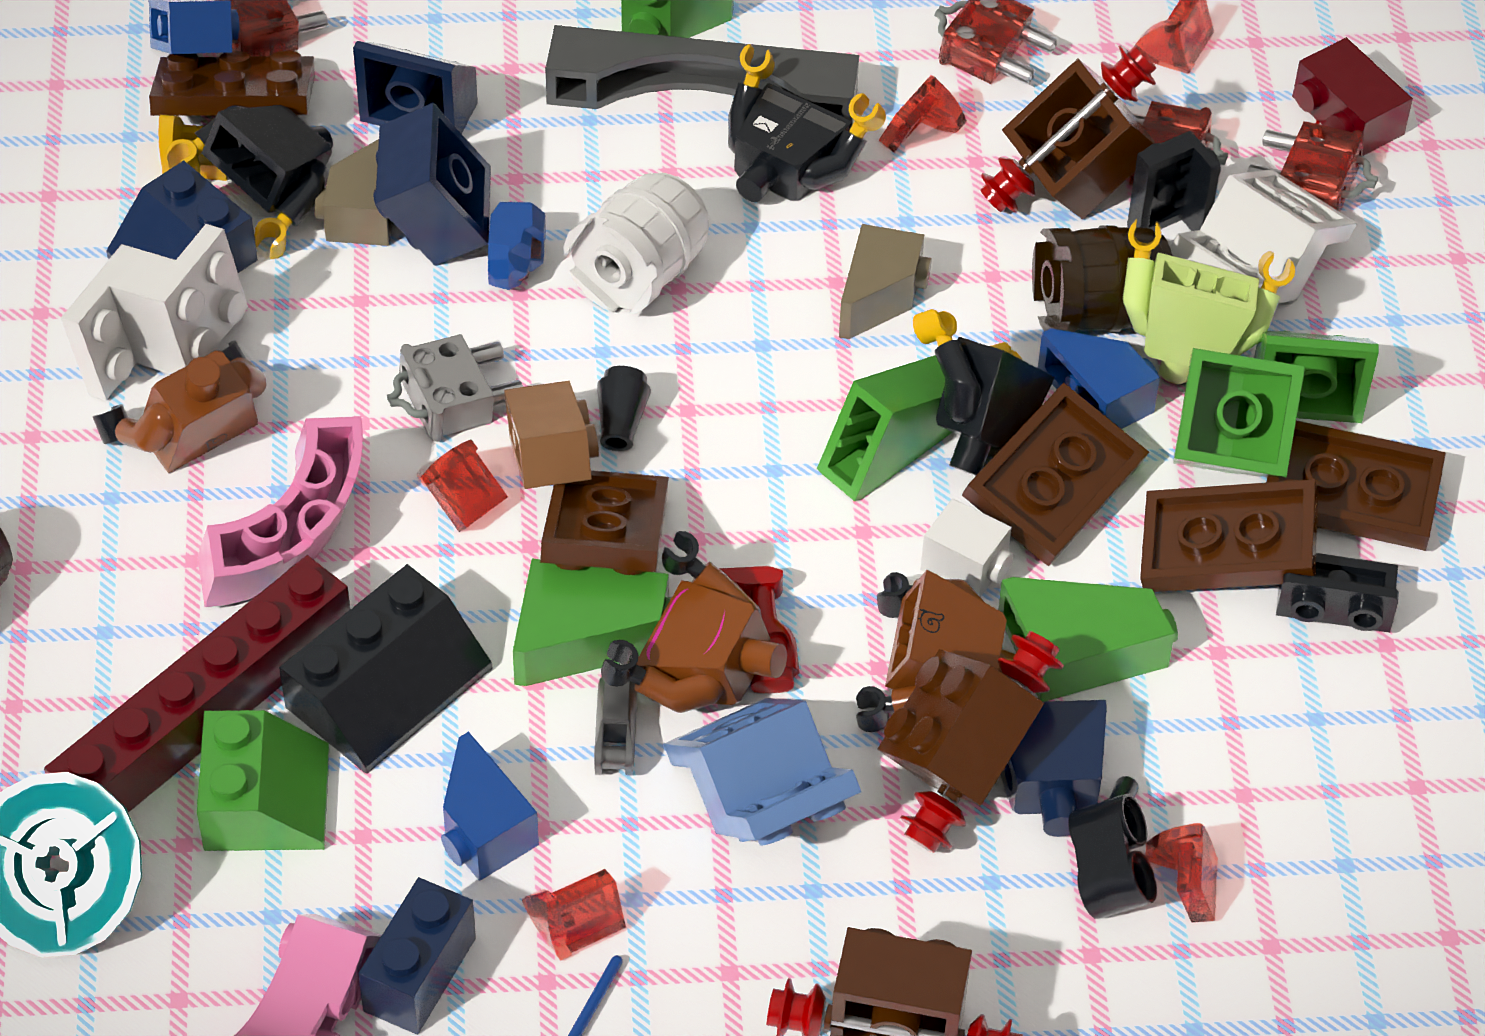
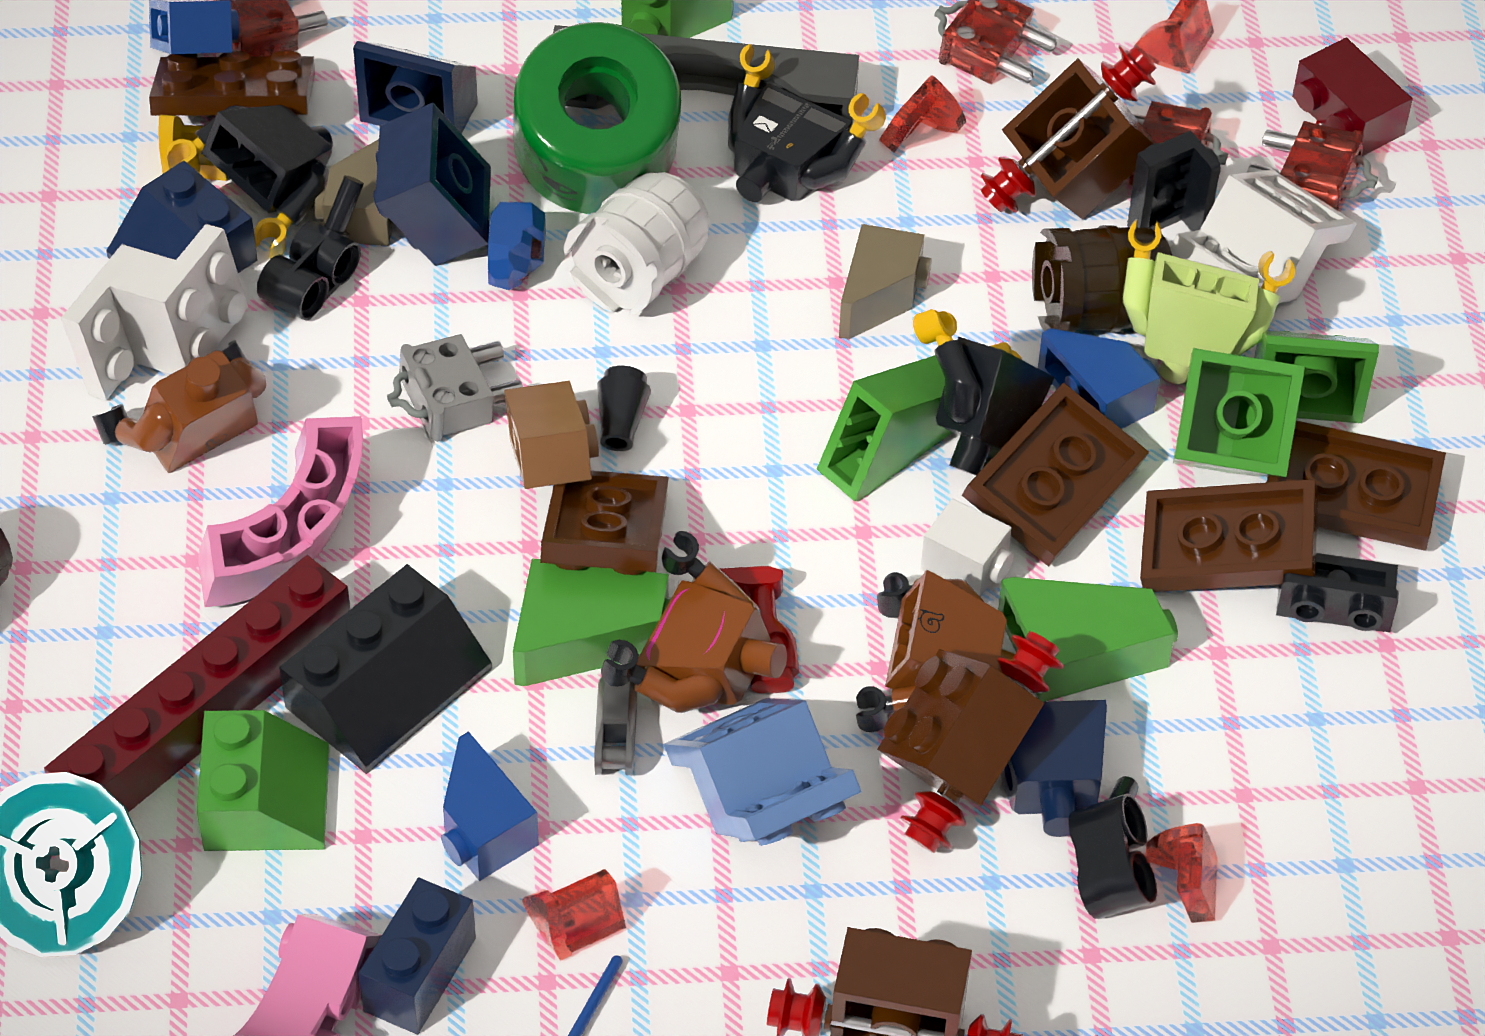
clear red tile [416,439,508,532] -> none
none -> black beam [257,175,364,321]
none -> green piece [513,22,682,214]

